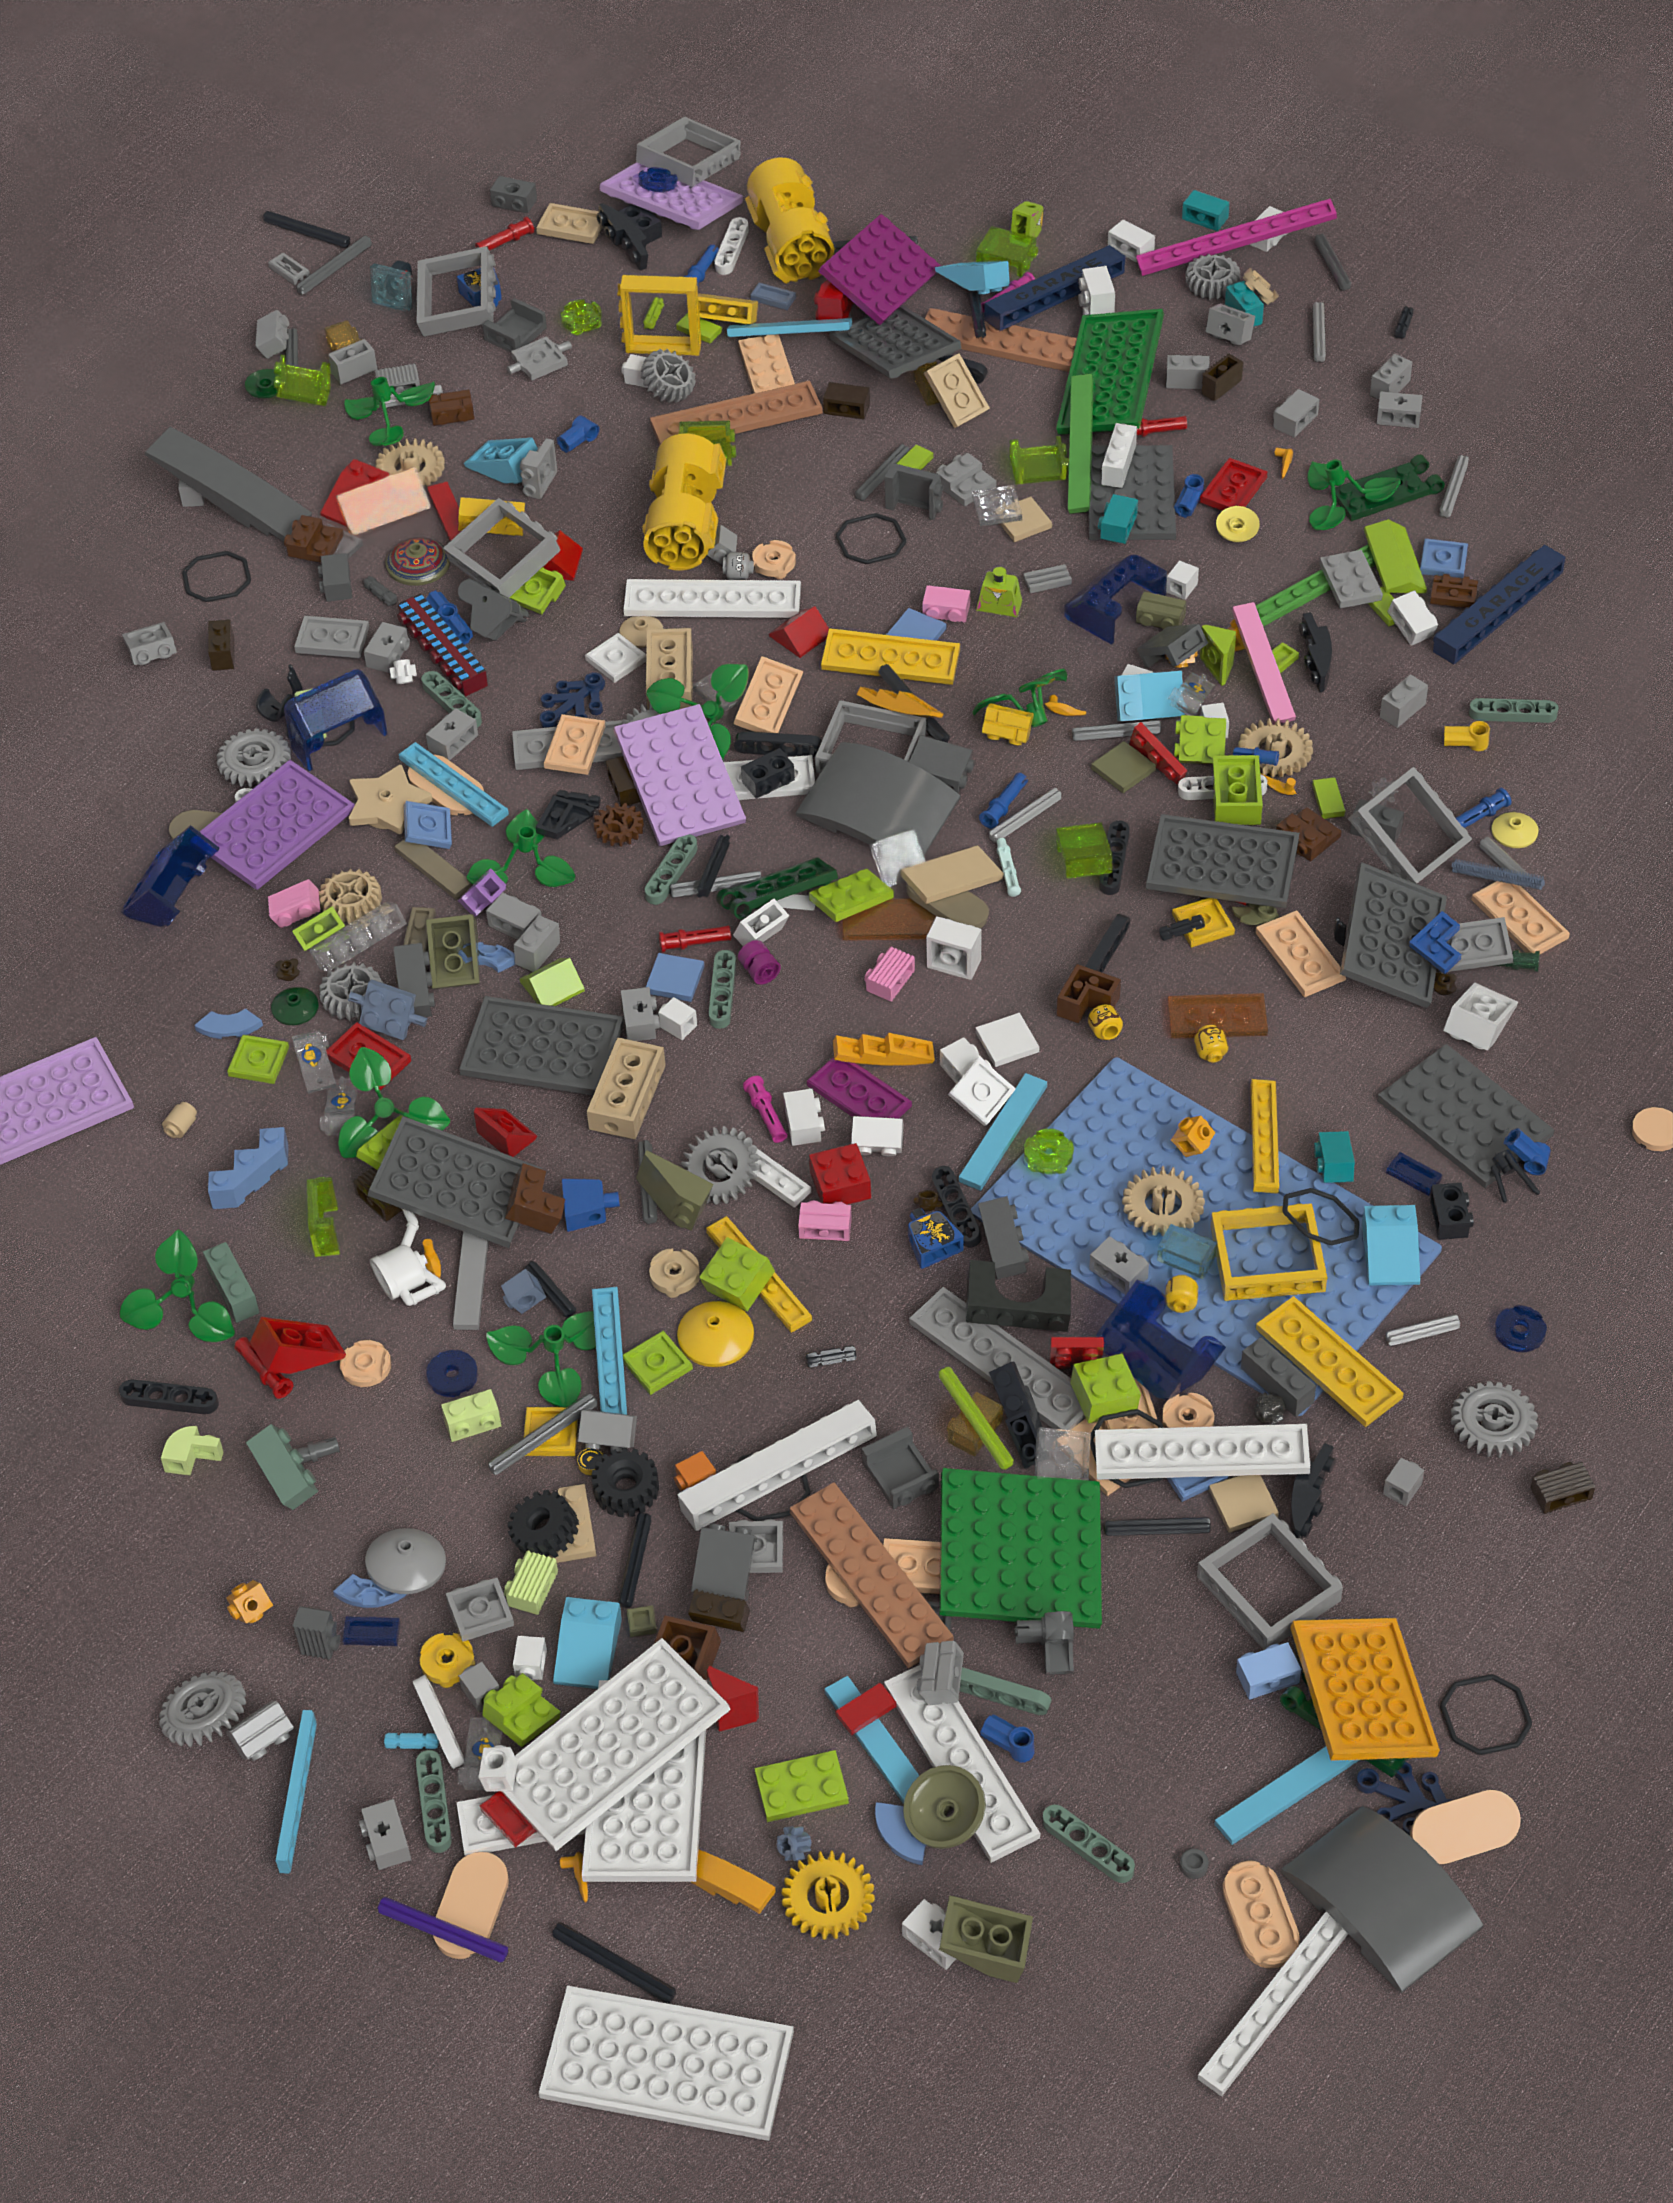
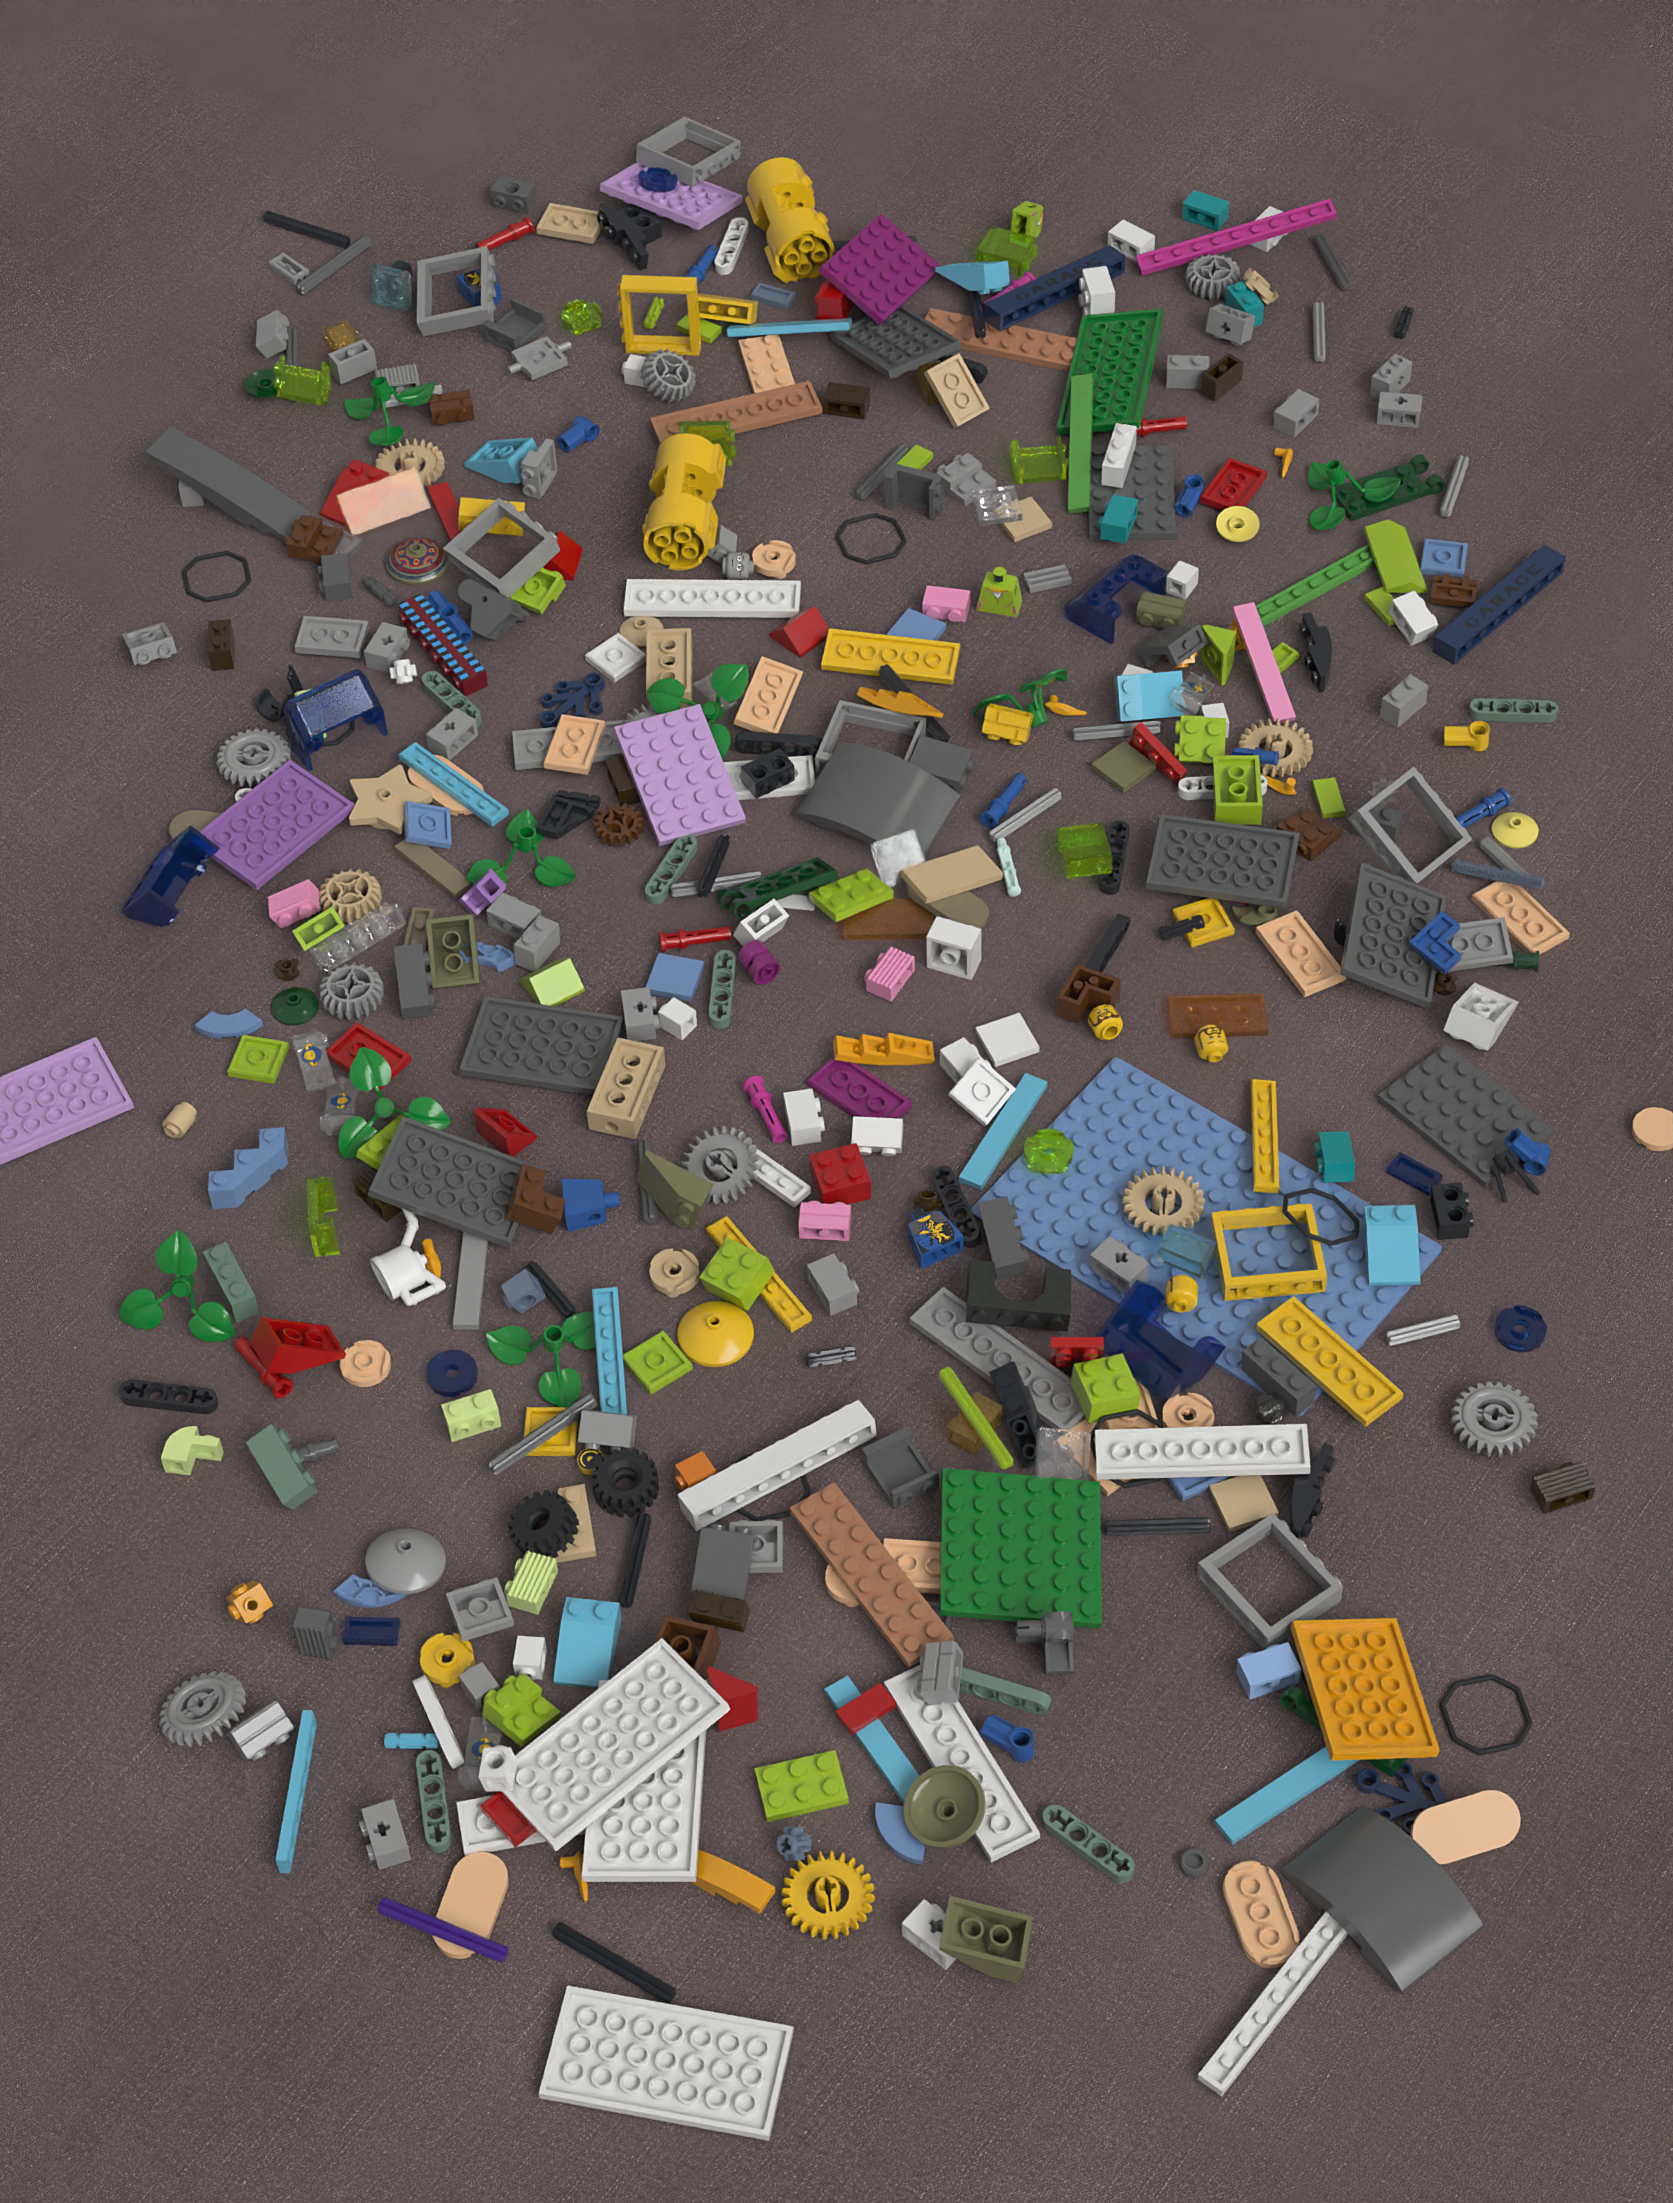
sand blue plate [348,979,428,1040] -> none
olive tile [626,1605,657,1637] -> none
light orange brick [1171,1115,1215,1157] -> none
light grey plate [1319,549,1383,608] -> none
light grey brick [1383,1458,1424,1506] -> none
none -> light grey brick [807,1253,859,1316]

